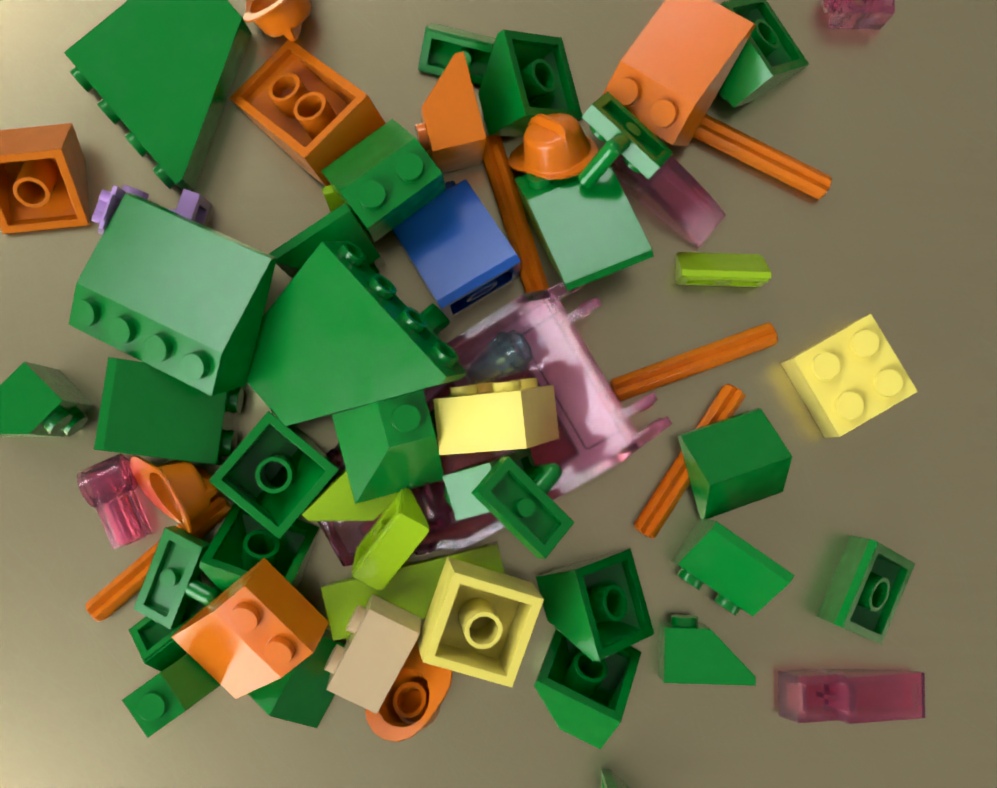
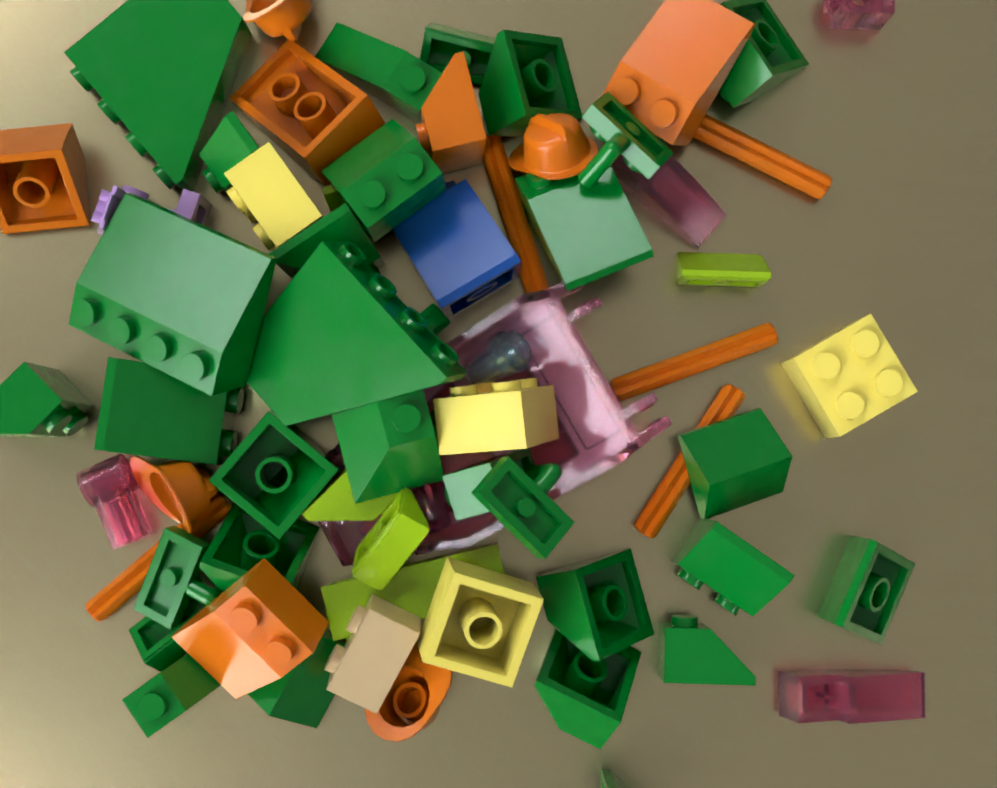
none -> green slope [199,111,260,194]
none -> light yellow brick [224,142,323,252]
none -> green slope [315,22,442,124]

